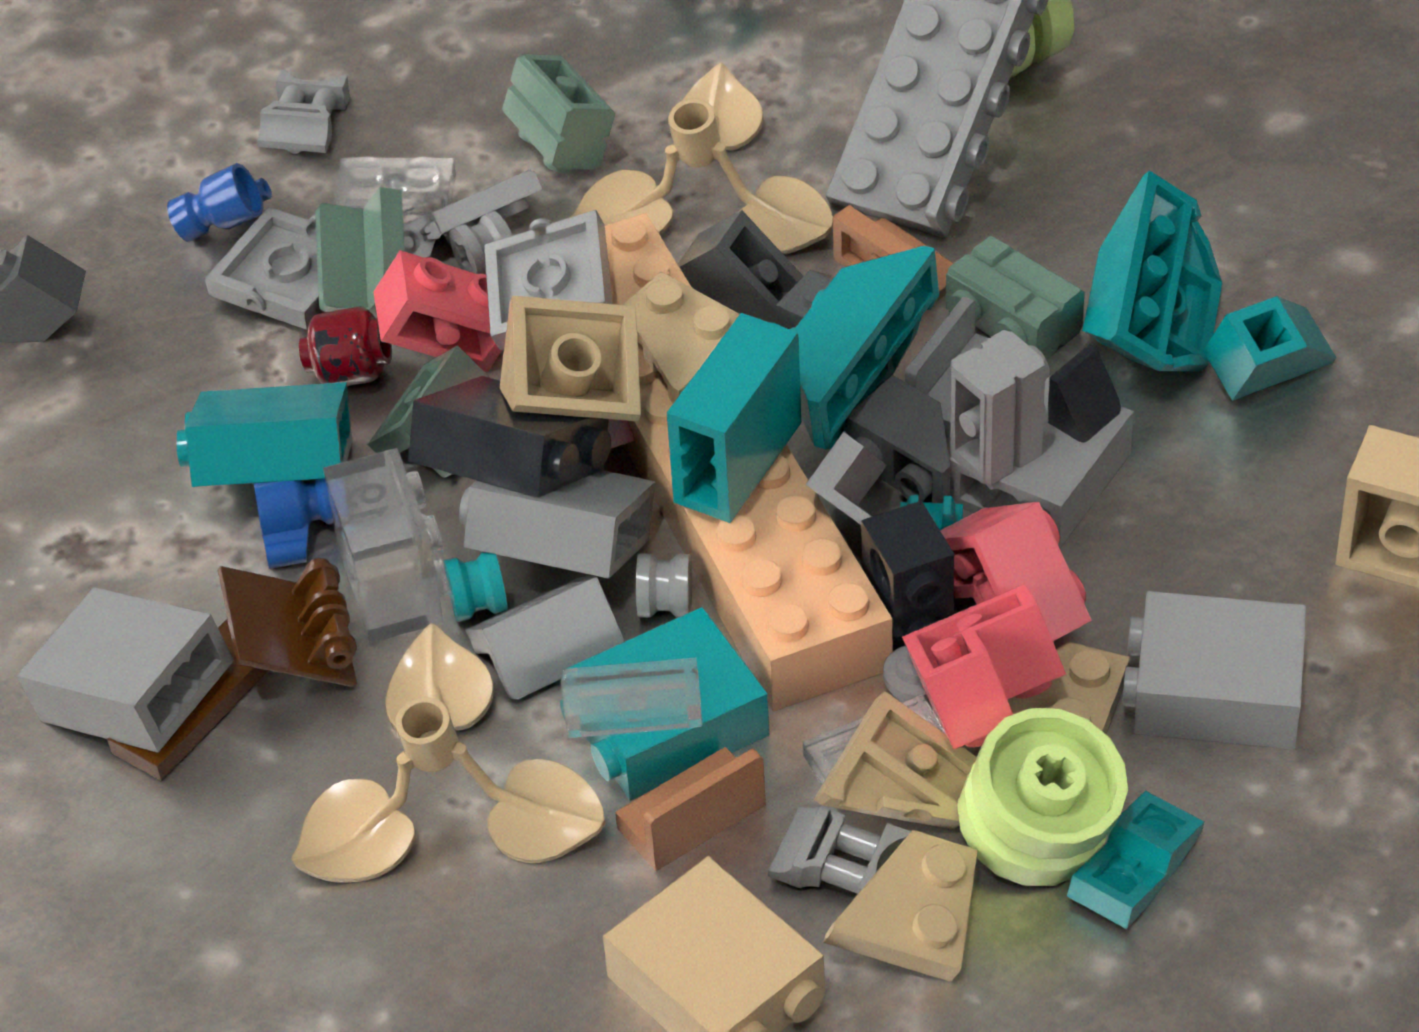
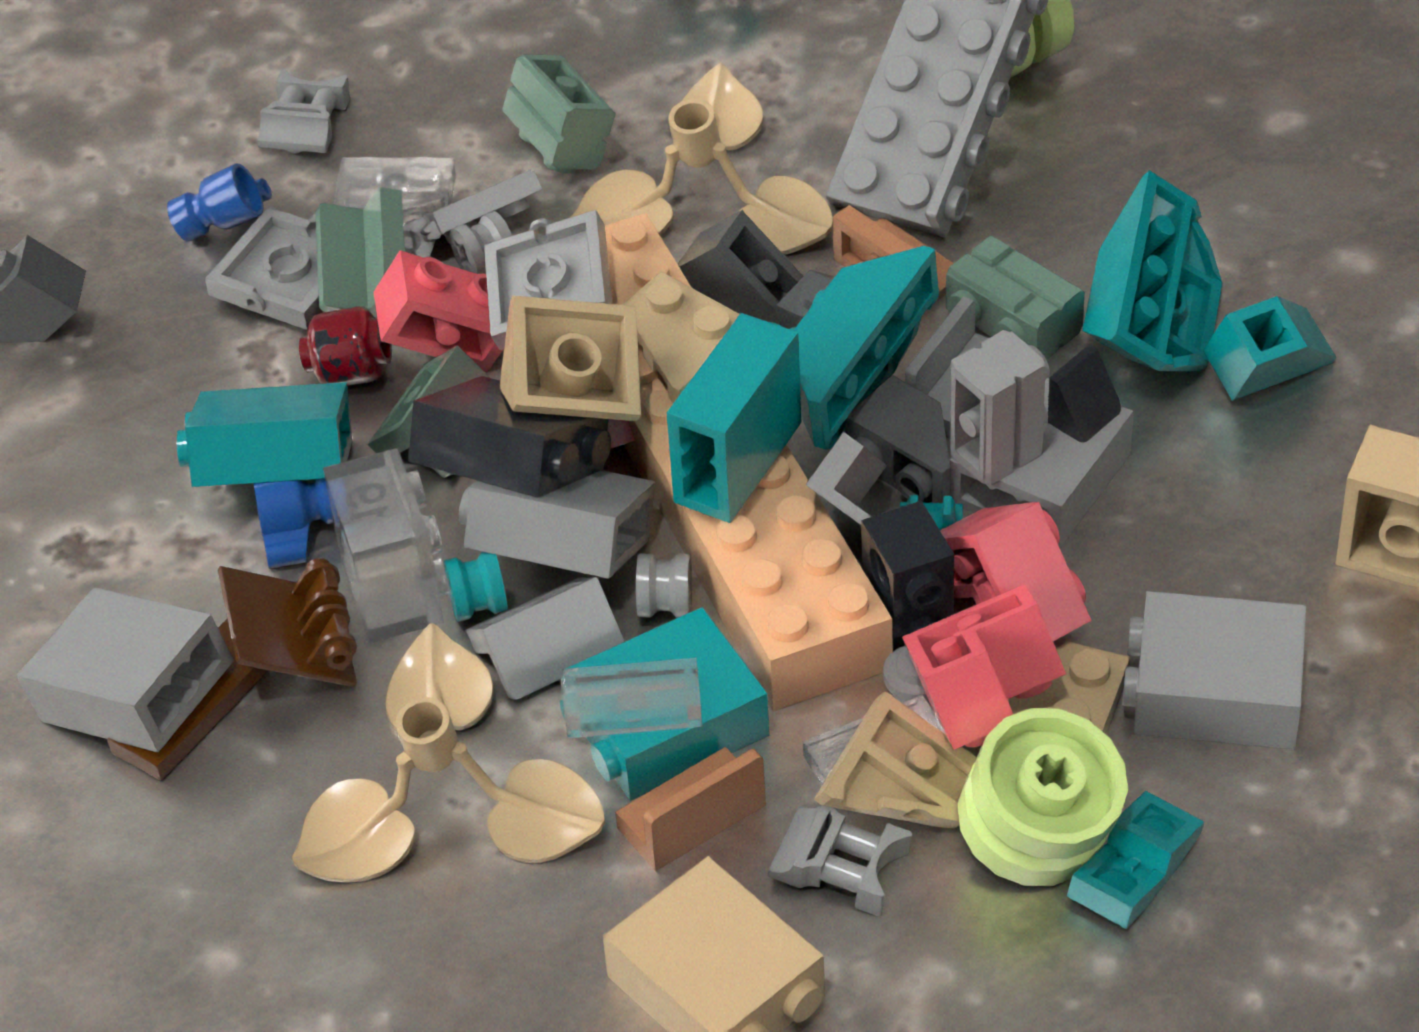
tan wing [824,830,977,982] -> none

